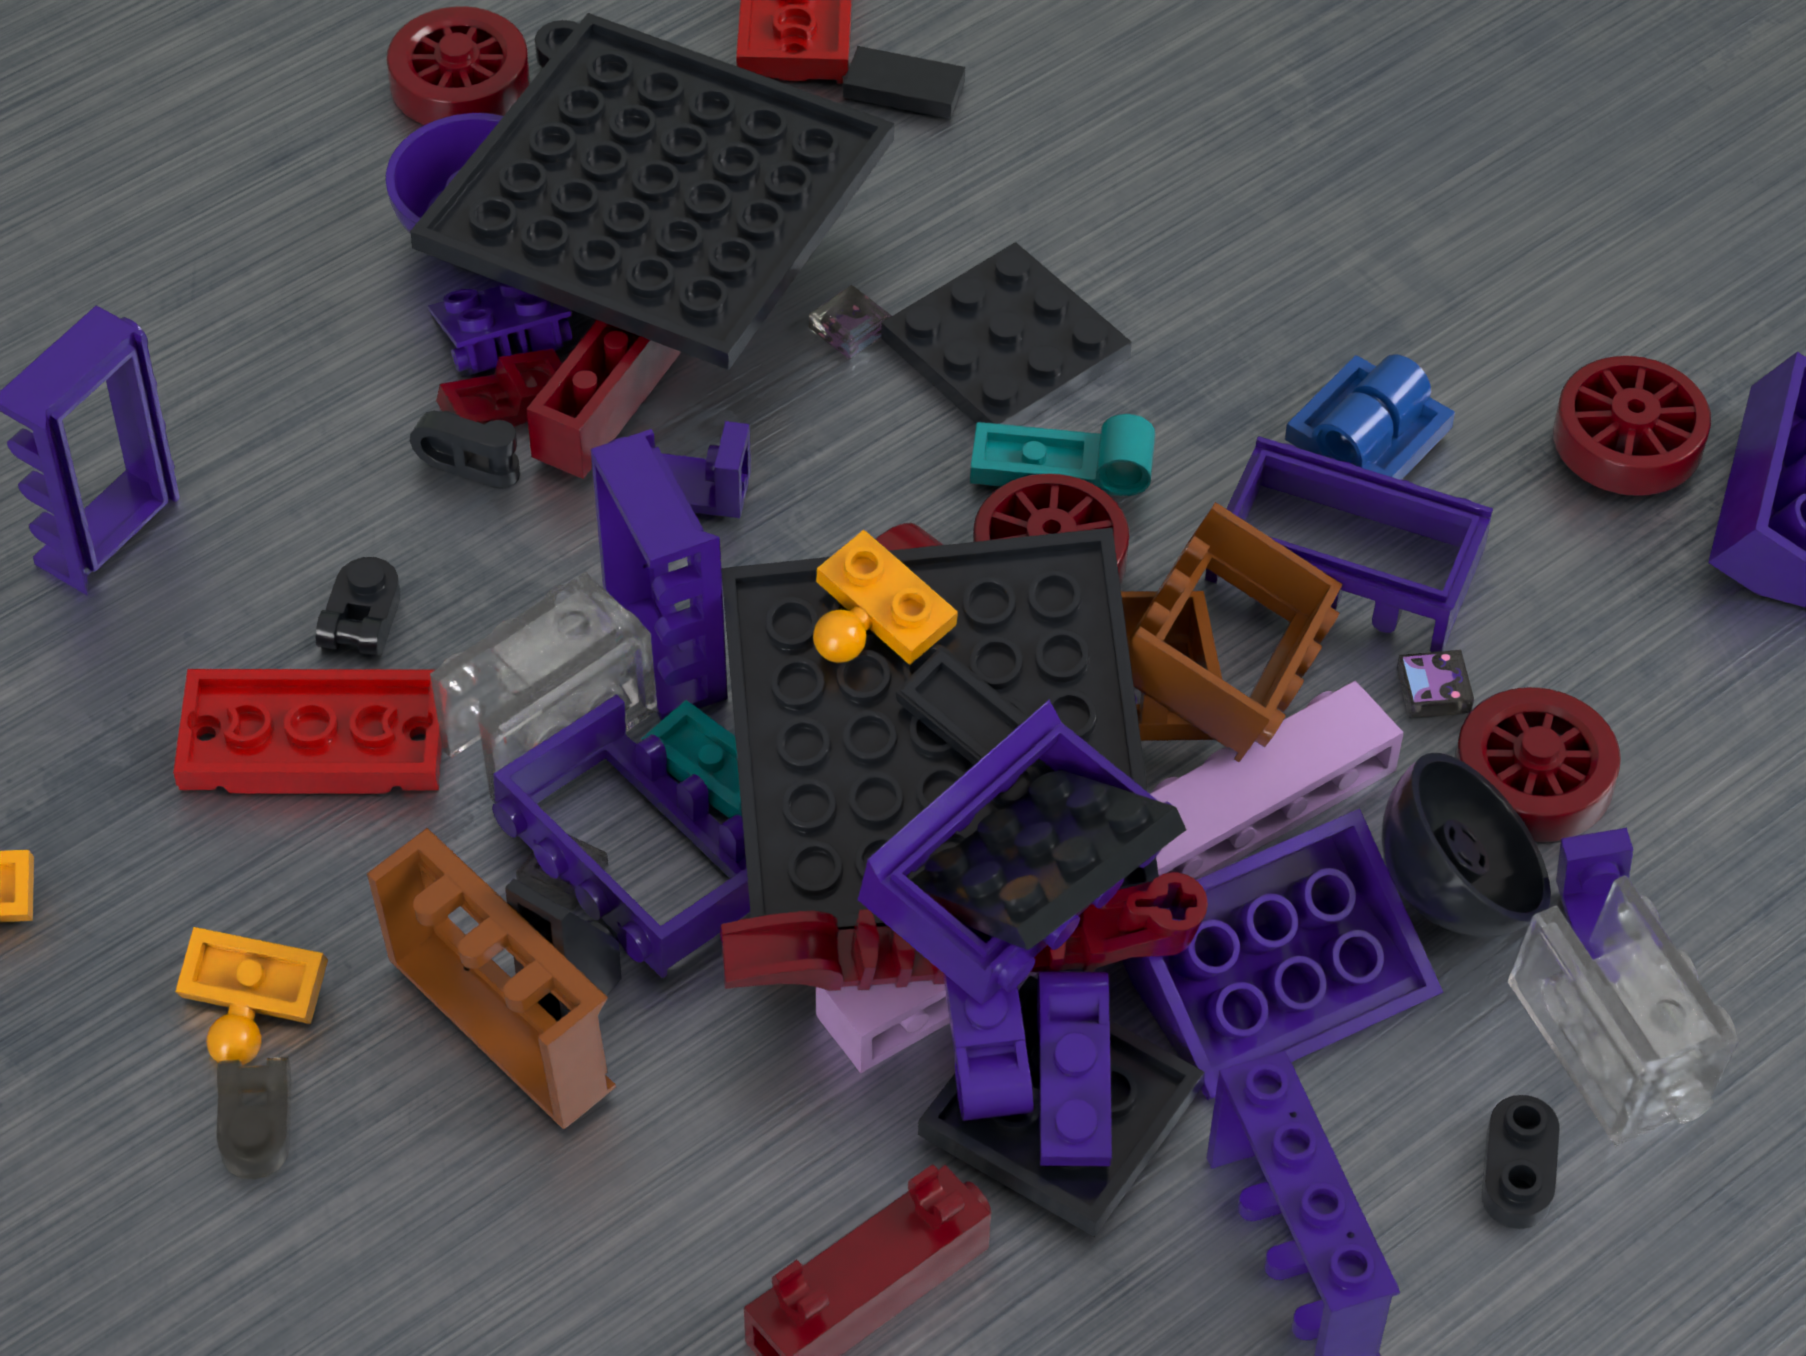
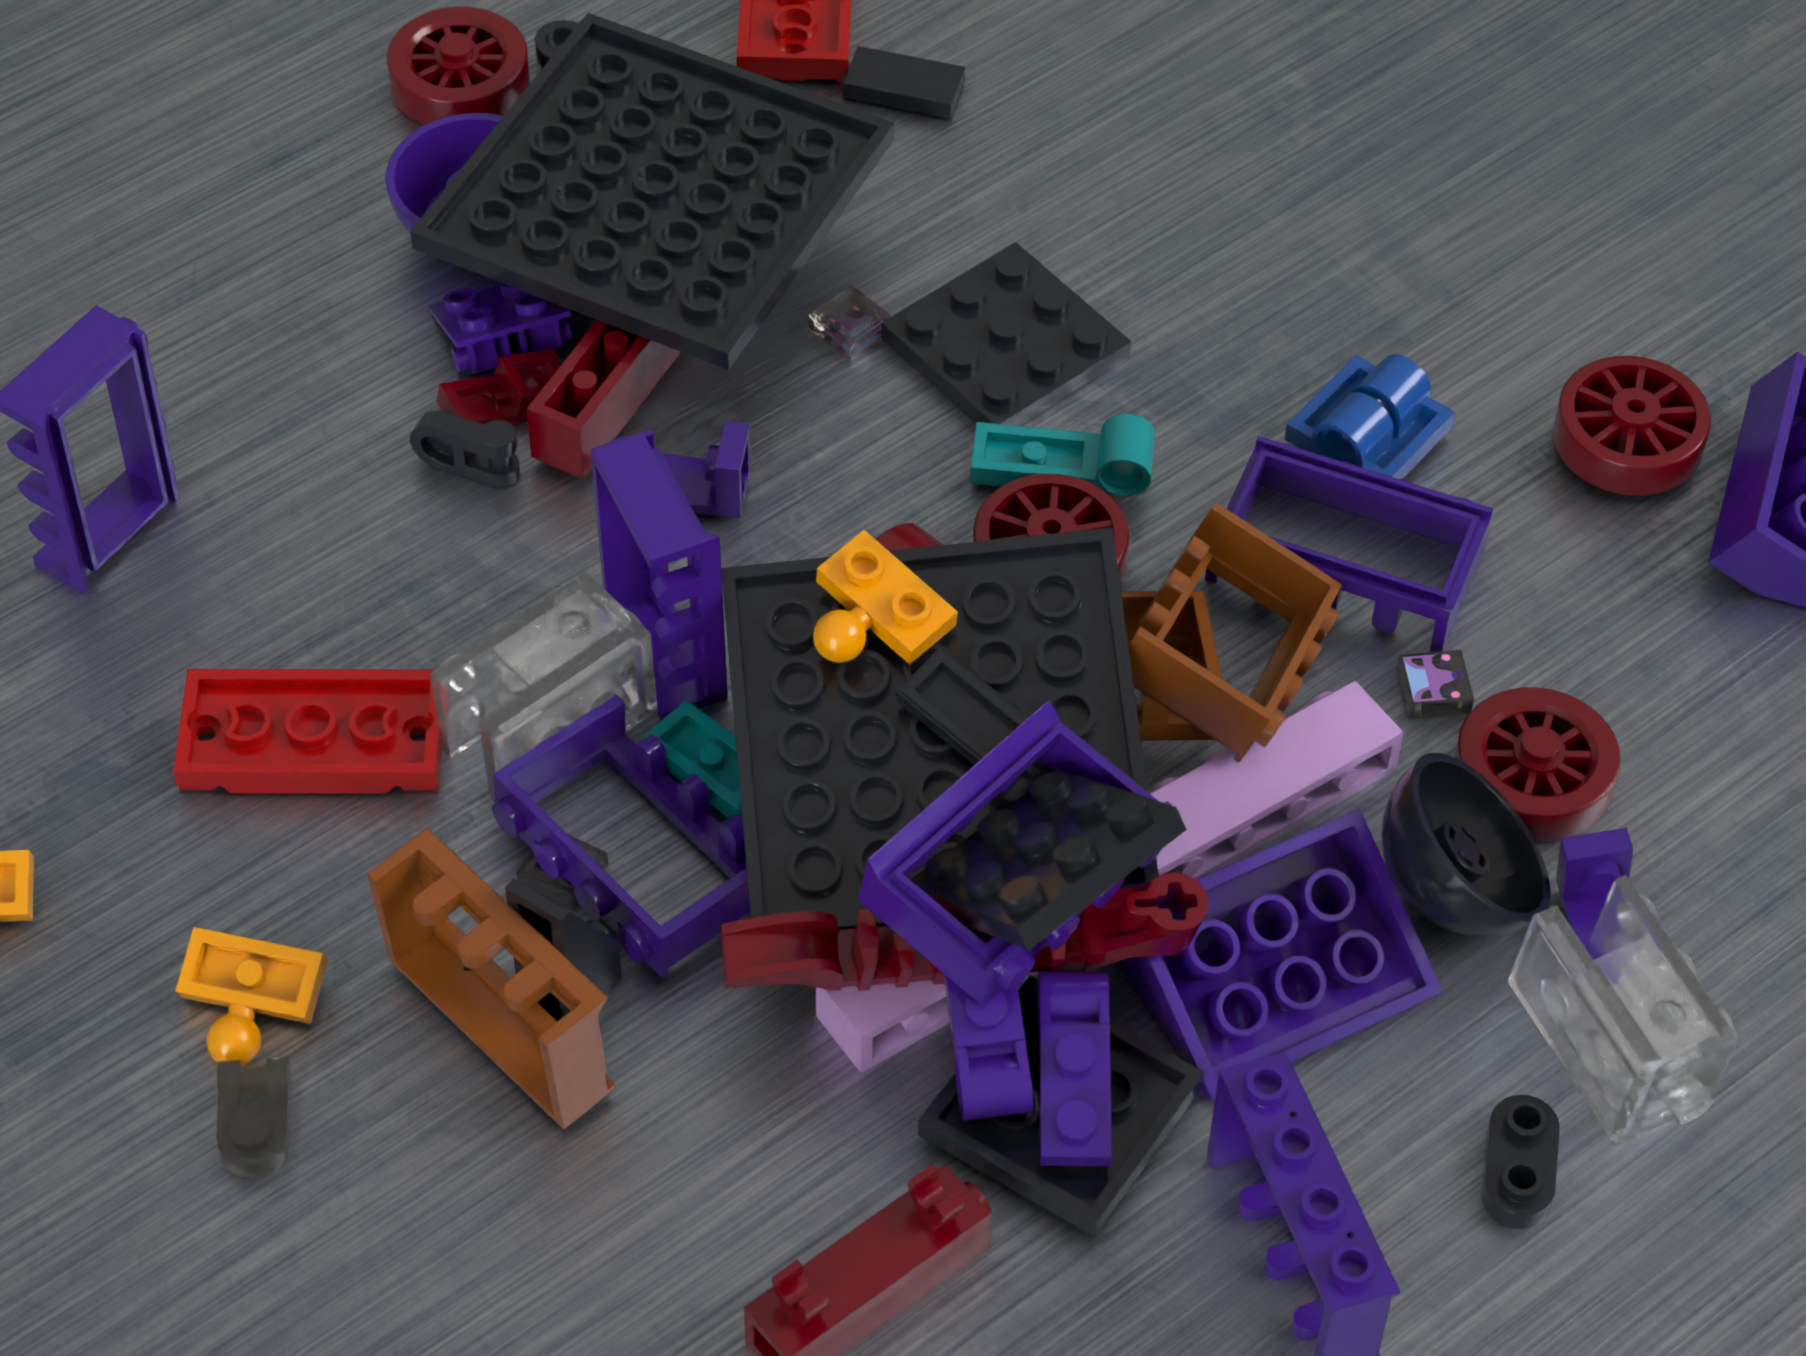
black plate [315,557,400,656] -> none

